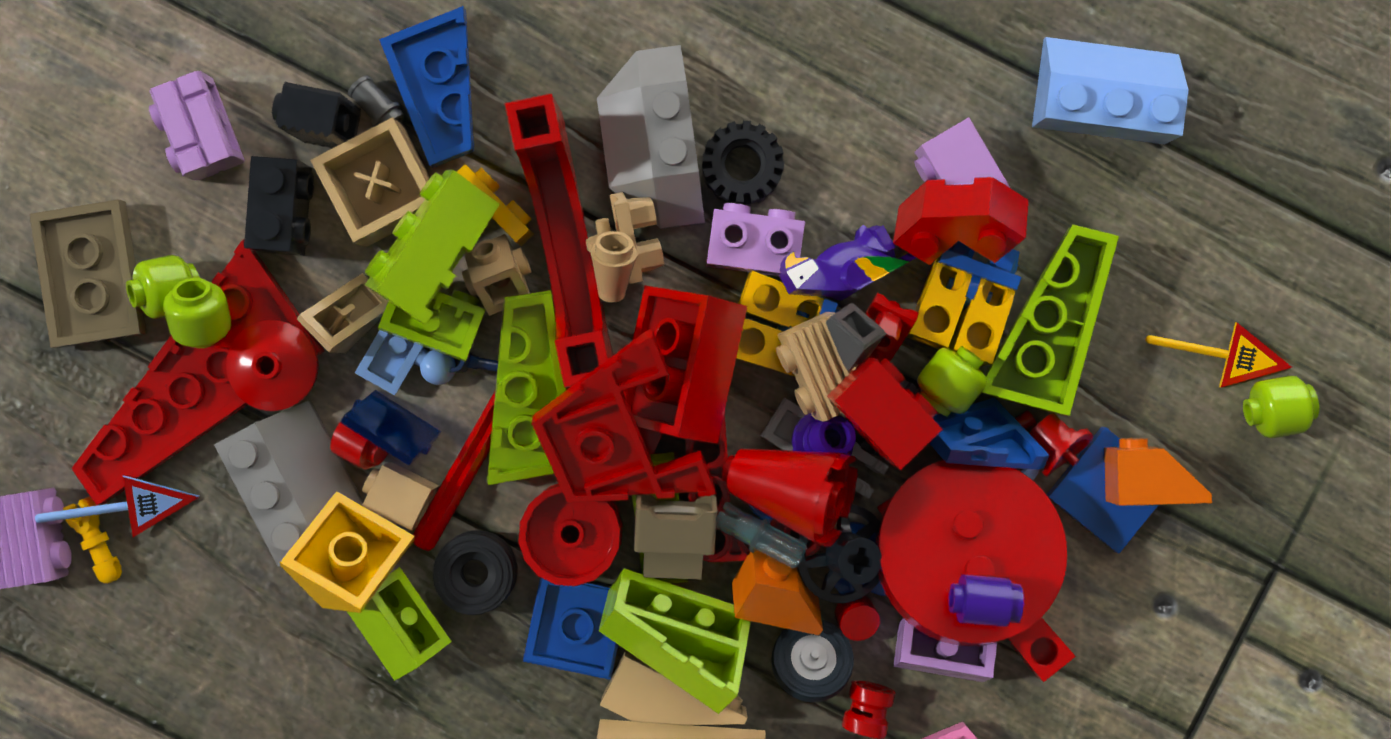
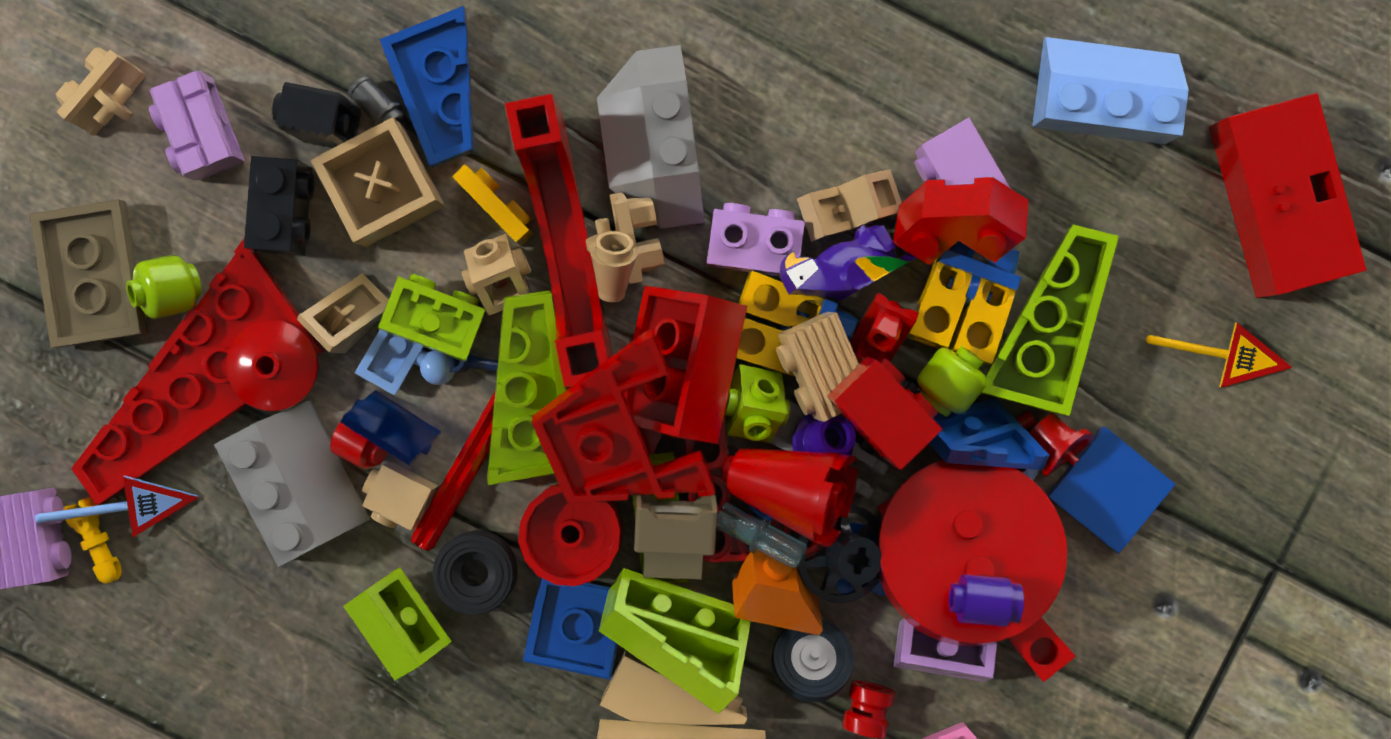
lime head [163,278,231,348] -> none
yellow slope [280,491,414,613] -> none
lime wedge [365,170,500,325] -> none
black tyre [702,120,785,206] -> none
dark grey slope [825,303,887,371] -> none
red piece [835,596,880,641] -> none
orange slope [1104,438,1212,506] -> none
lime head [1243,376,1319,438] -> none
none -> tan hips [55,47,146,136]
none -> lime brick [724,364,790,443]
none -> tan slope [797,169,902,242]
none -> red brick [1209,92,1367,298]

